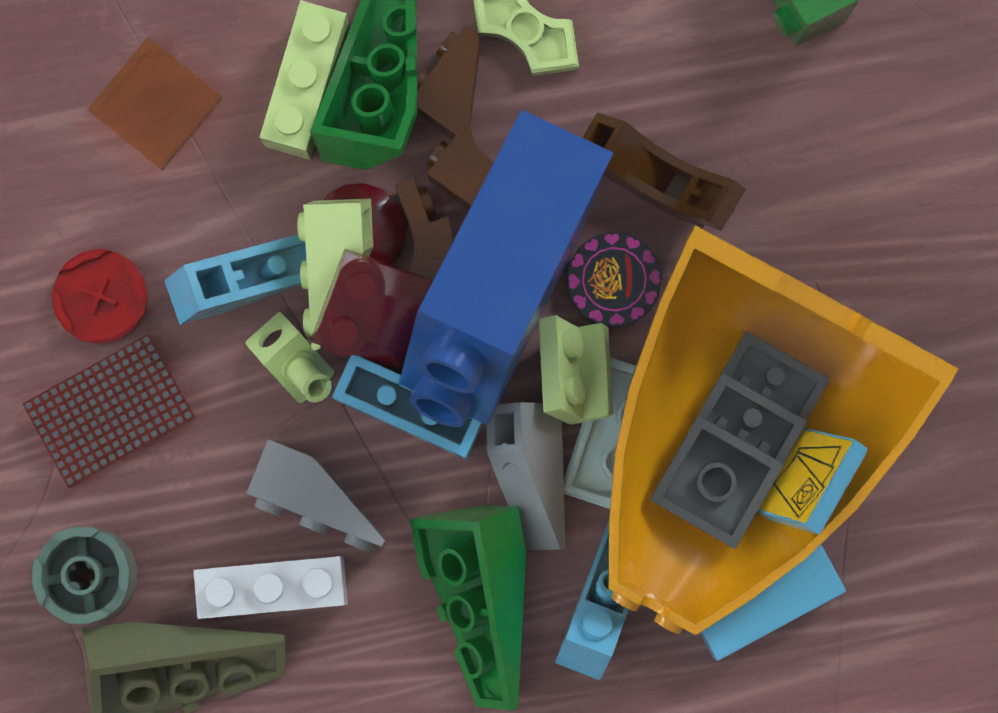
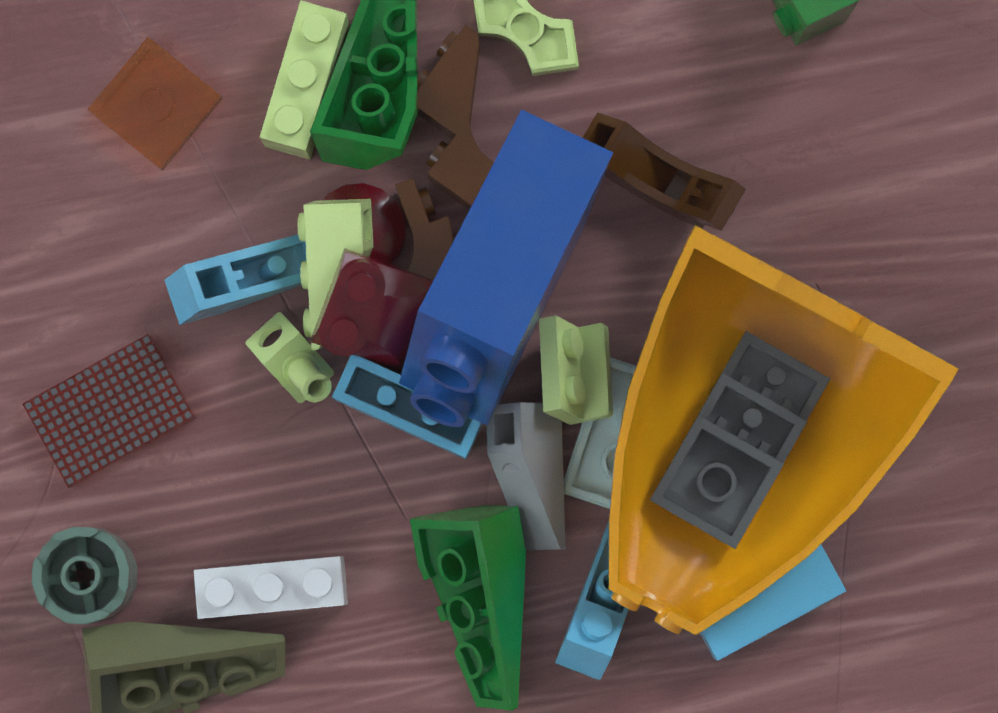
red tile [51,248,149,345] -> none
light grey slope [246,439,387,553] -> none
black tile [566,232,662,328] -> none
tile [757,428,868,535] -> none

